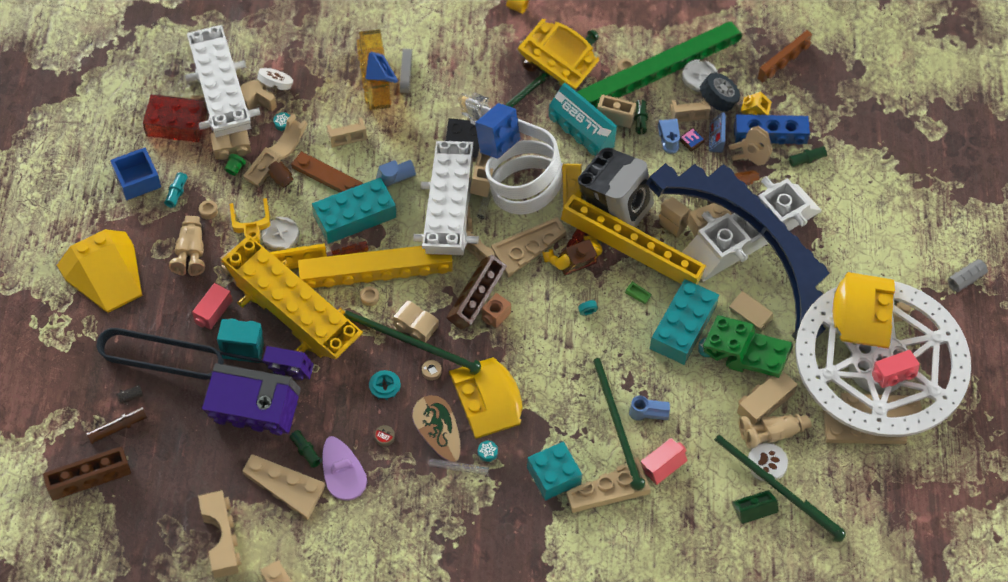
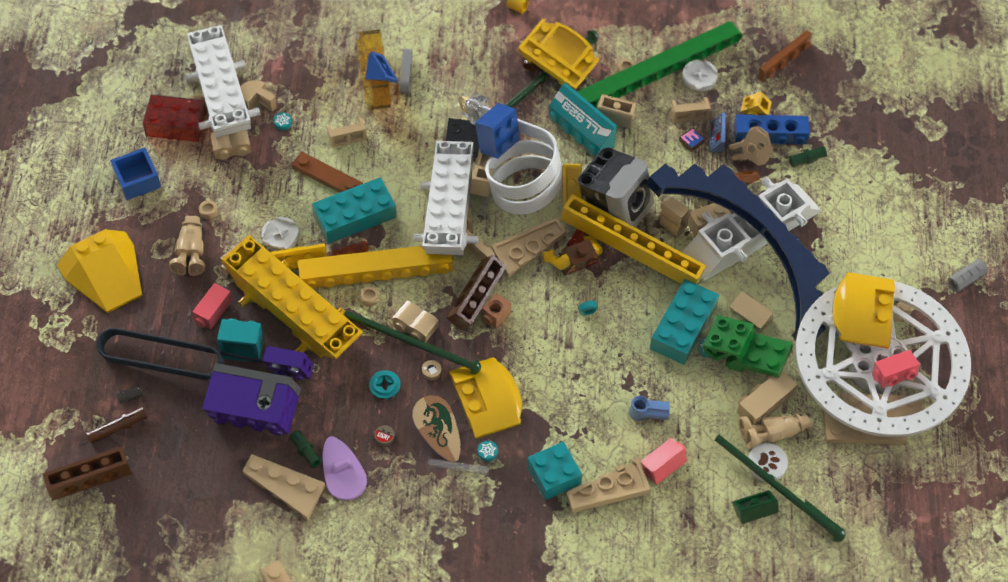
teal pin [164,172,188,208] -> none
tan arch [198,490,242,579] -> none
green piece [224,153,246,176] -> none
yellow piece [230,198,271,244] -> none
tan piece [243,113,308,188] -> none
white tile [257,68,293,90] -> none
reddish brown brick [267,161,294,189] -> none
medium blue brick [376,160,416,187] -> none
dark green bar [593,358,646,491] -> none
bright green piece [625,281,652,304] -> none
dark green pin [634,99,648,134] -> none
medium blue piece [658,119,680,154] -> none
black wheel [700,72,741,112] -> none

